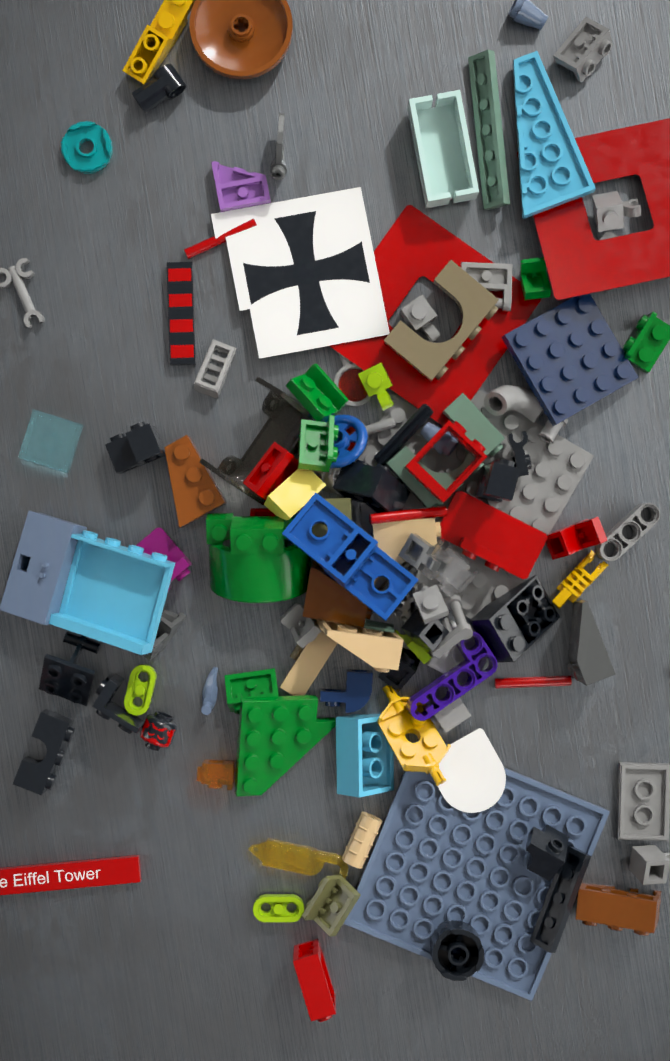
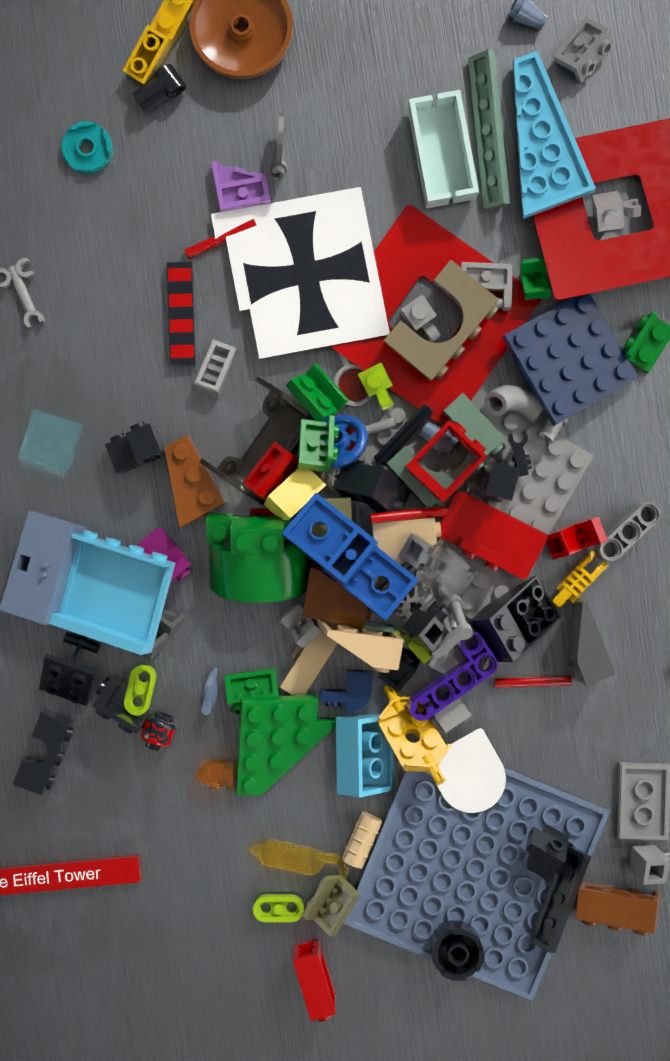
light grey bracket [412,584,449,624] -> none

